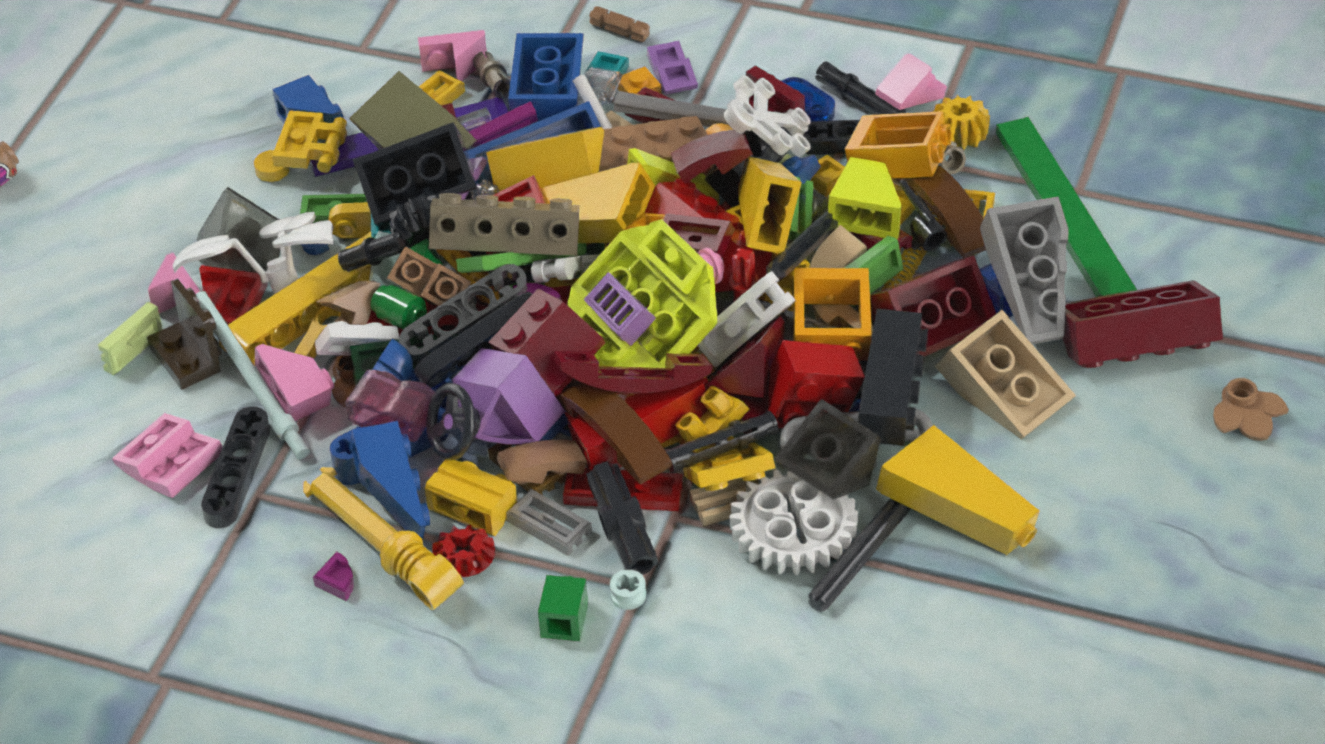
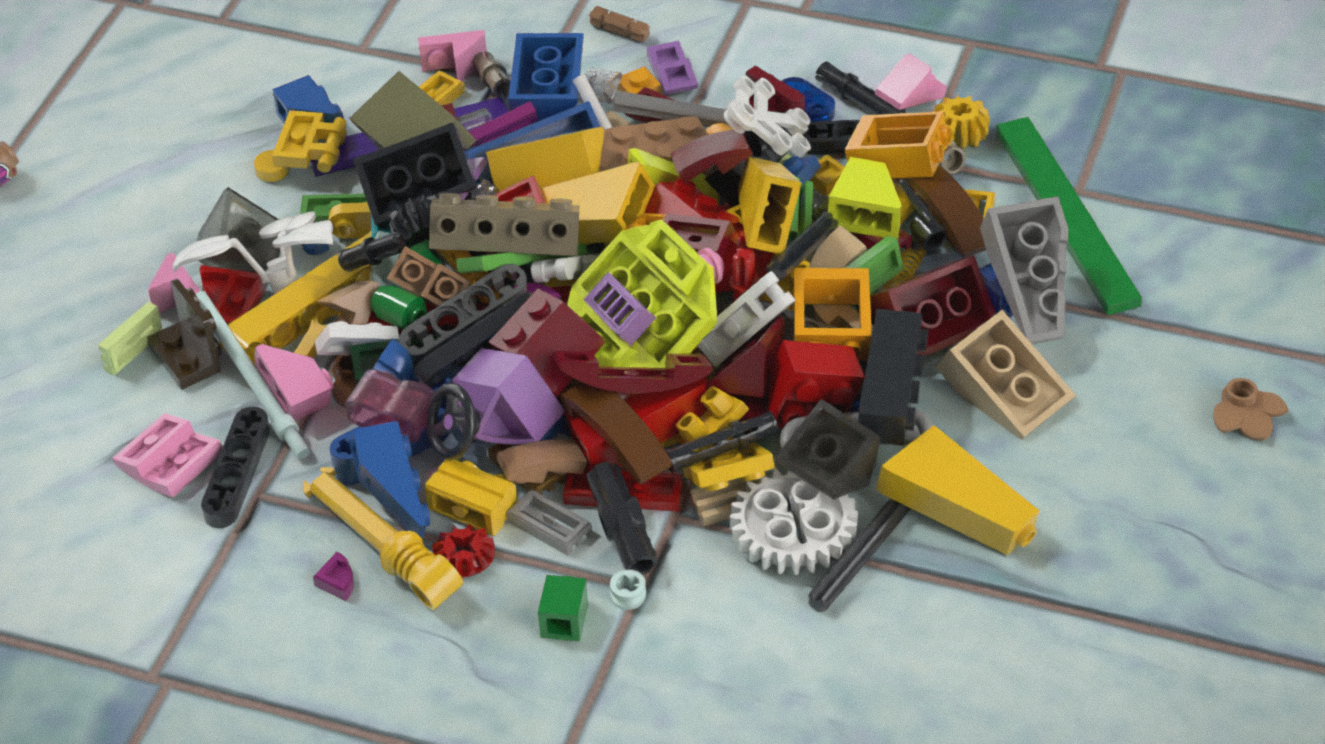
teal tile [585,51,629,87] -> none
dark red slope [1063,280,1223,368] -> none

